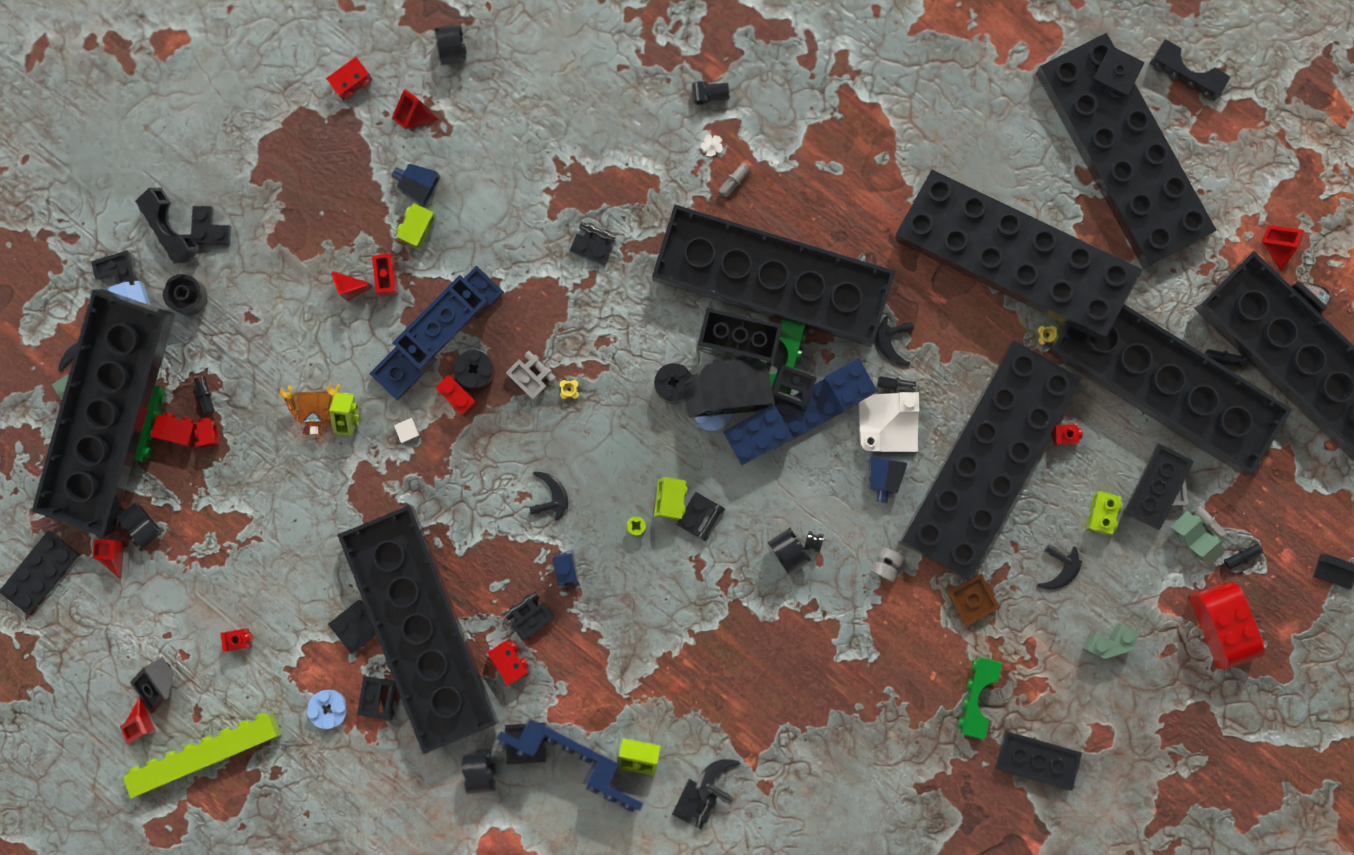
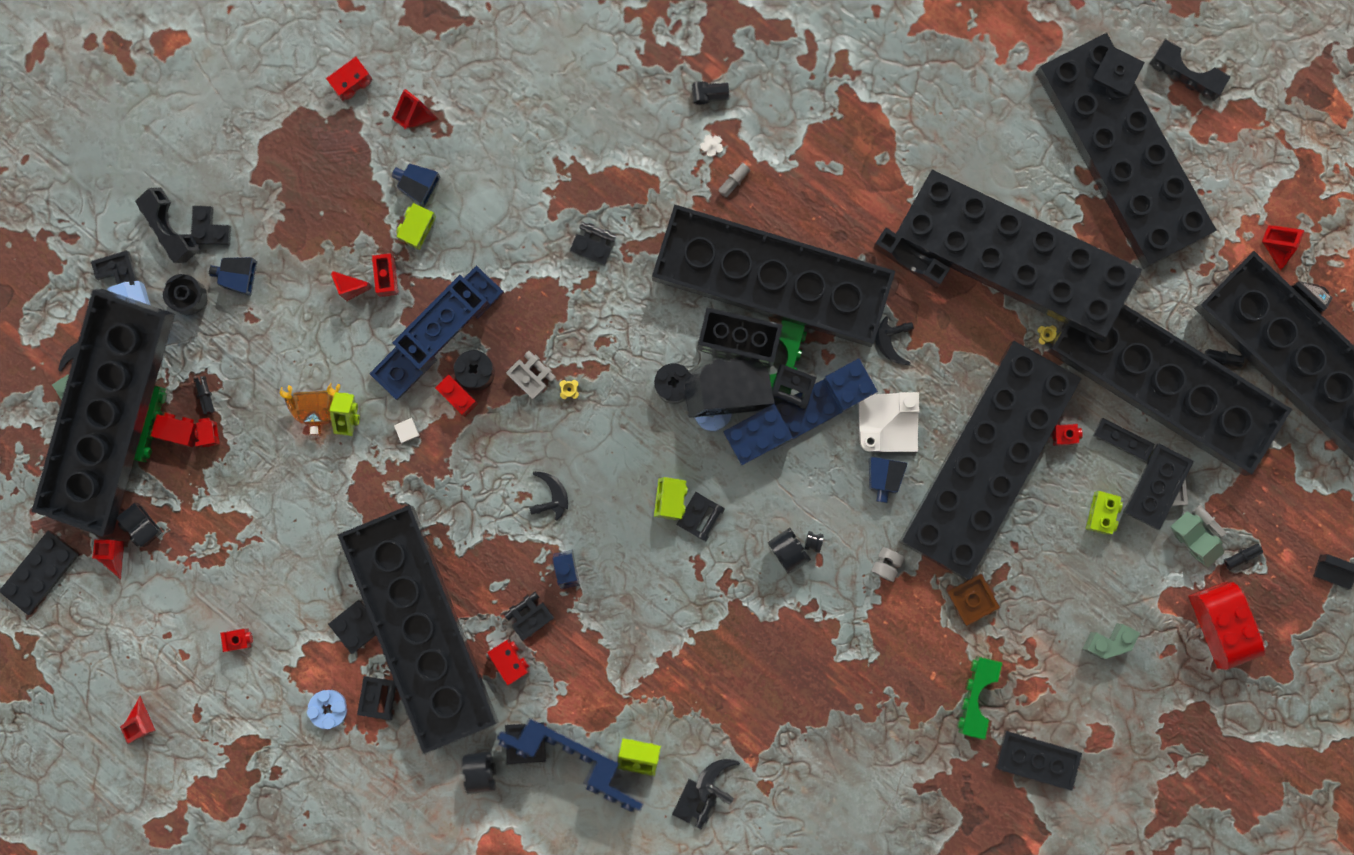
lime brick [122,712,282,798] -> none
black slope [130,657,173,714] -> none
black brick [434,24,467,66] -> none
lime wheel [627,516,646,536] -> none
black axle [877,376,916,392] -> none
black piece [1037,544,1082,589] -> none
none -> dark blue torso [209,257,257,296]
none -> black arch [873,228,950,289]
none -> black plate [1093,418,1155,462]

